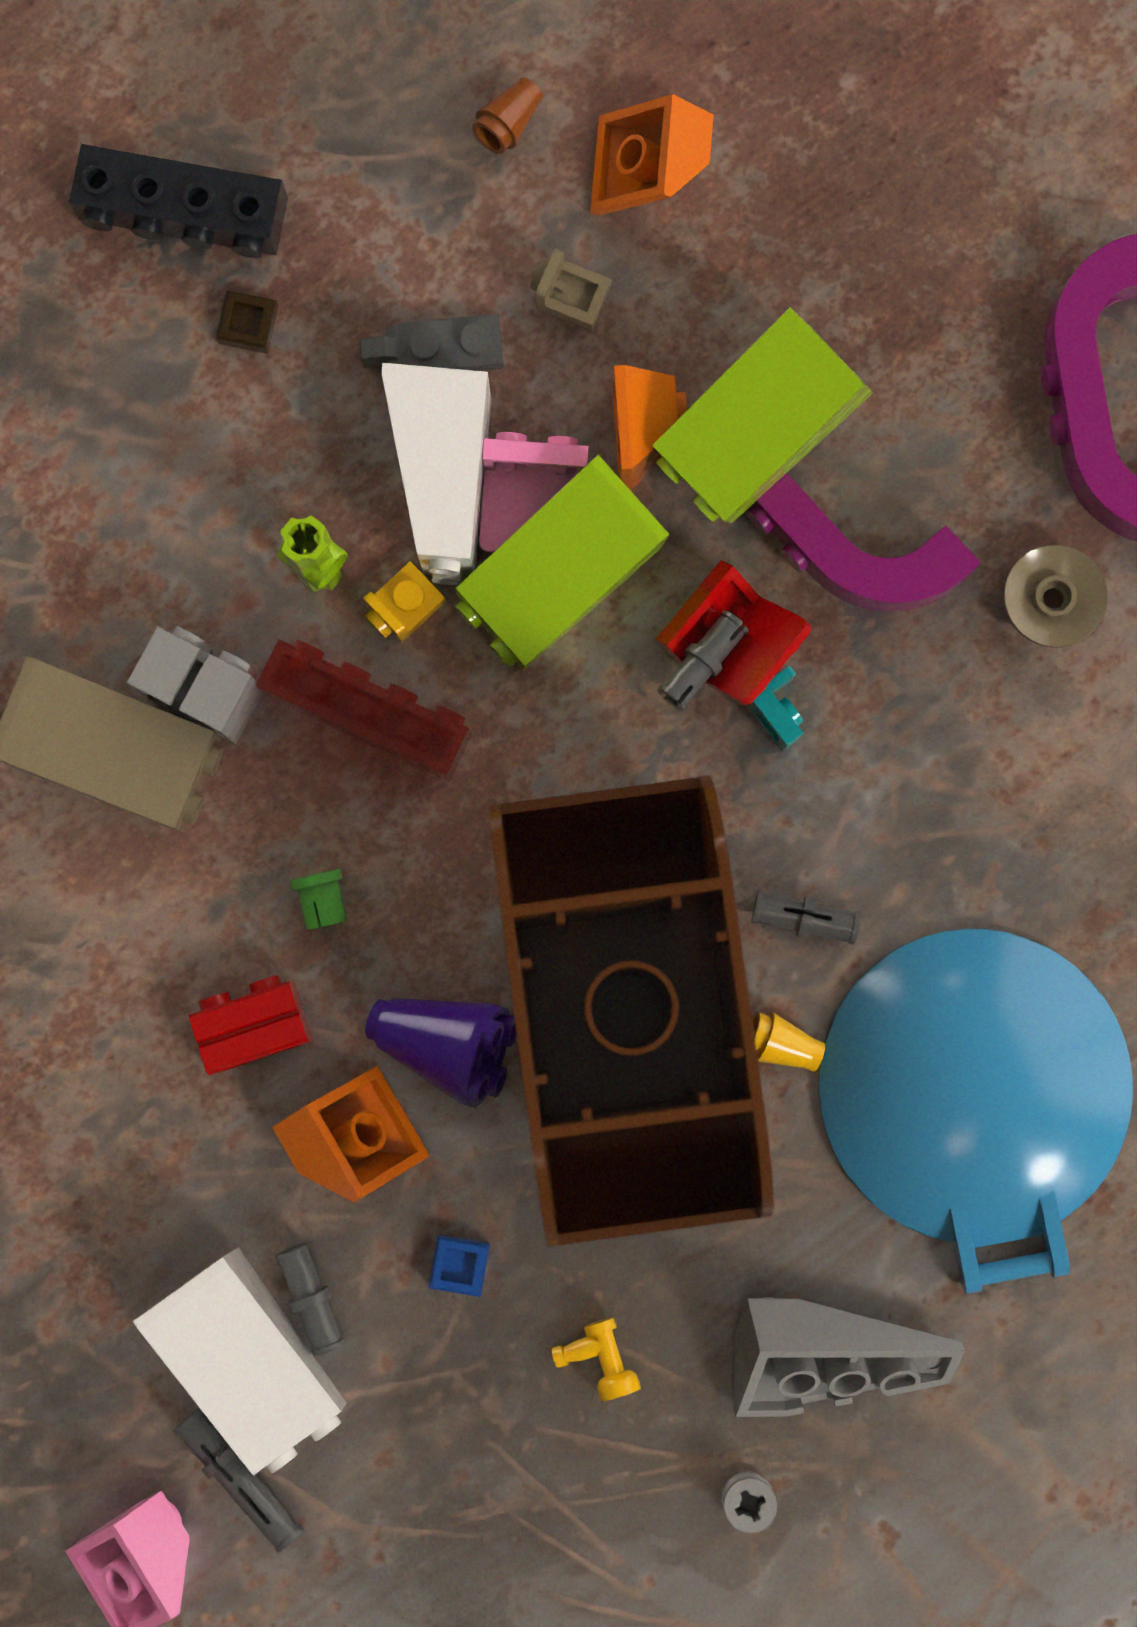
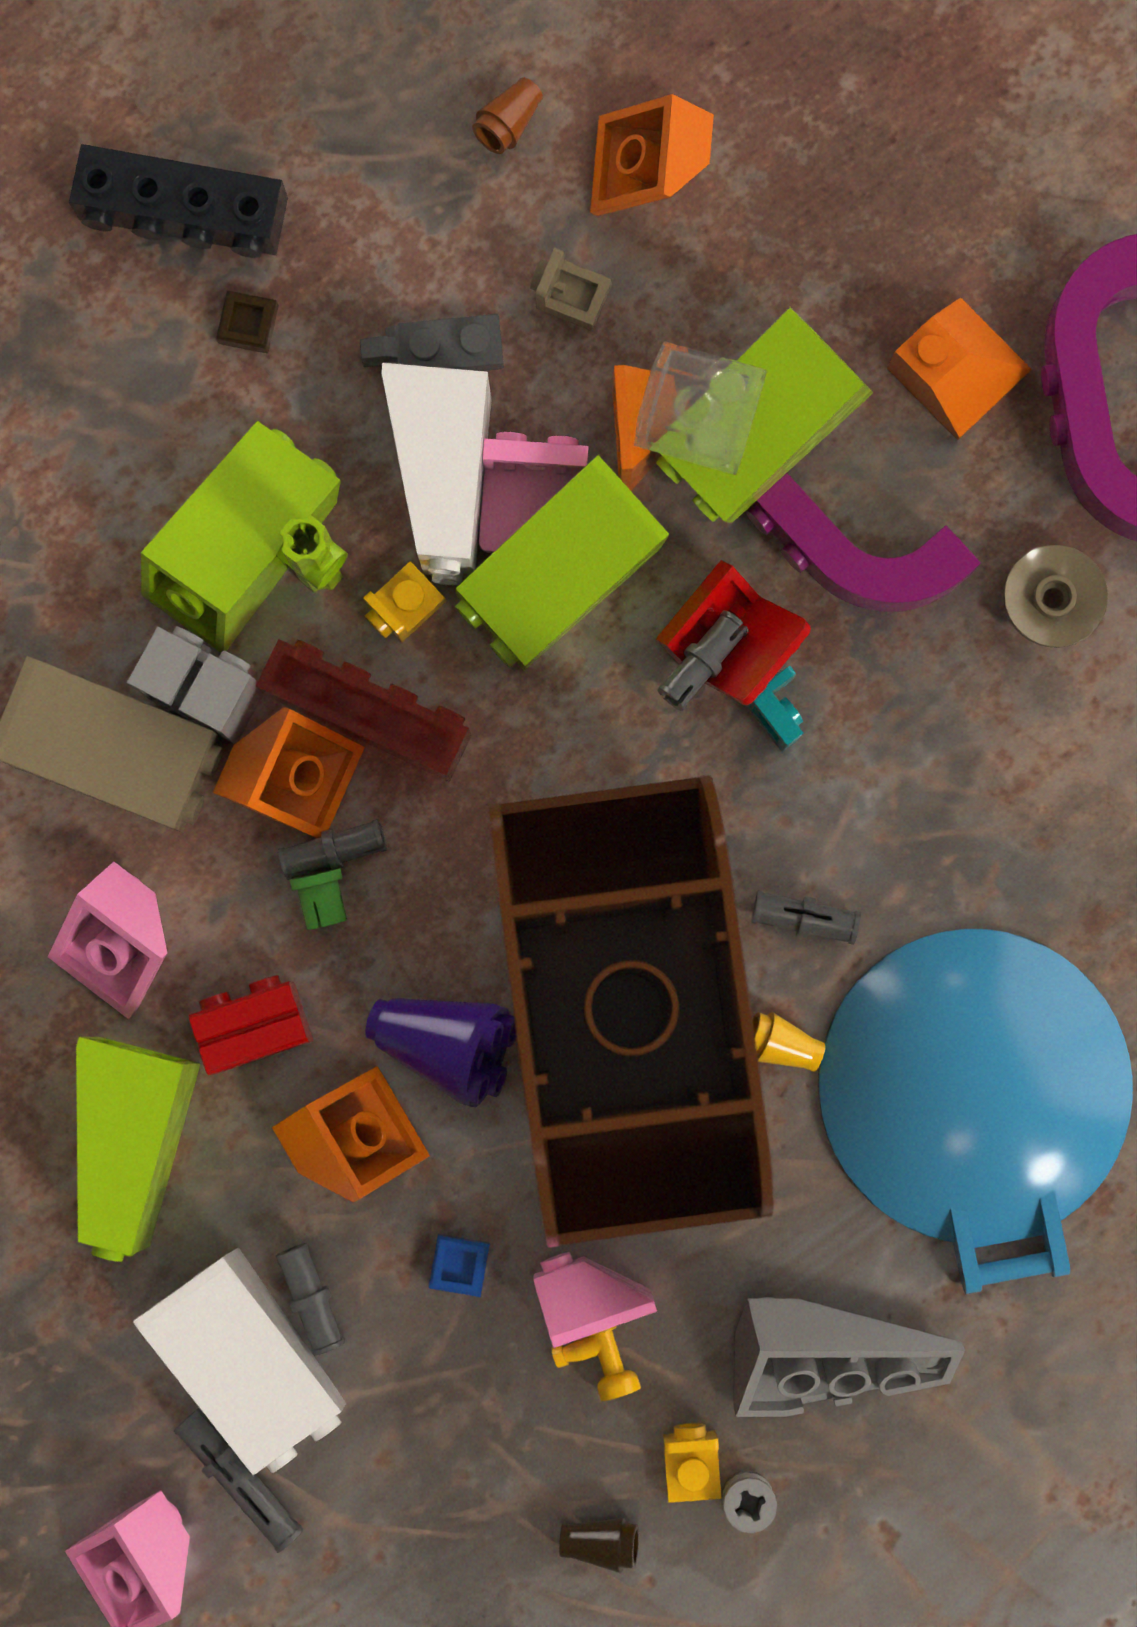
none -> bright pink slope [48,862,167,1019]
none -> lime slope [76,1037,201,1262]
none -> lime slope [141,420,341,653]
none -> orange slope [212,707,365,839]
none -> dark grey pin [278,819,388,880]
none -> bright pink slope [533,1252,657,1348]
none -> dark brown cone [559,1518,639,1573]
none -> clear slope [634,342,767,475]
none -> yellow bracket [663,1423,722,1503]
none -> orange slope [887,298,1032,440]

